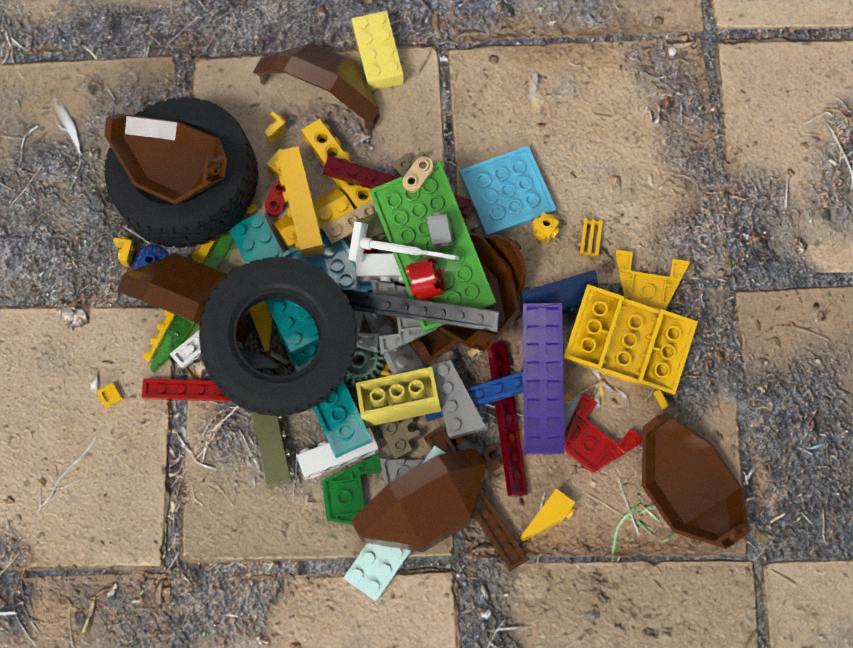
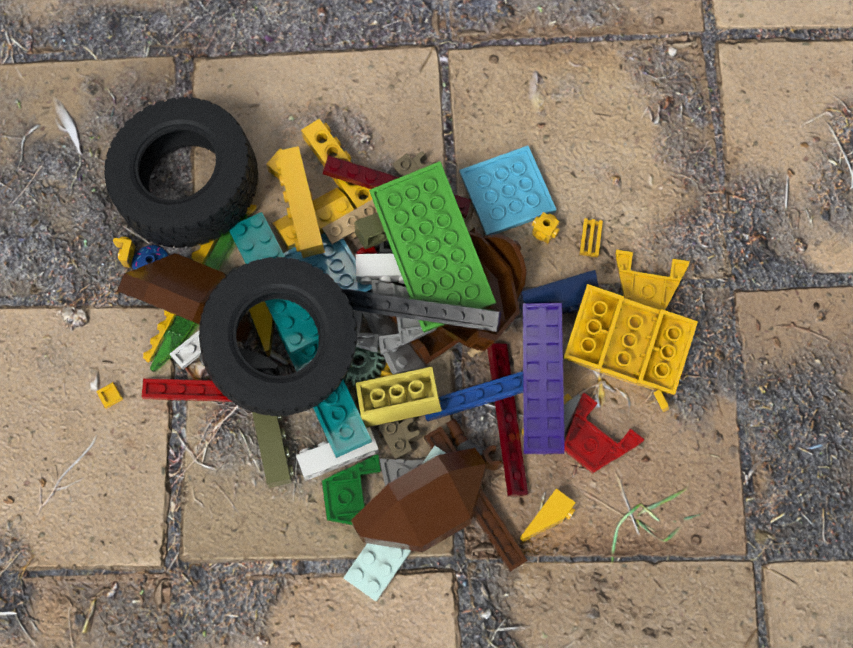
reddish brown panel [104,114,227,204] -> none
reddish brown panel [253,43,380,131] -> none
yellow bracket [264,111,287,144] -> none
red plate [265,181,287,217] -> none
white piece [348,221,459,262] -> none
light yellow brick [351,11,404,91] -> none
tan plate [402,156,434,193] -> none
red brick [406,256,445,300] -> none
light grey slope [427,212,454,248] -> none
light grey wing [432,360,487,439] -> none
reddish brown panel [642,412,750,549] -> none

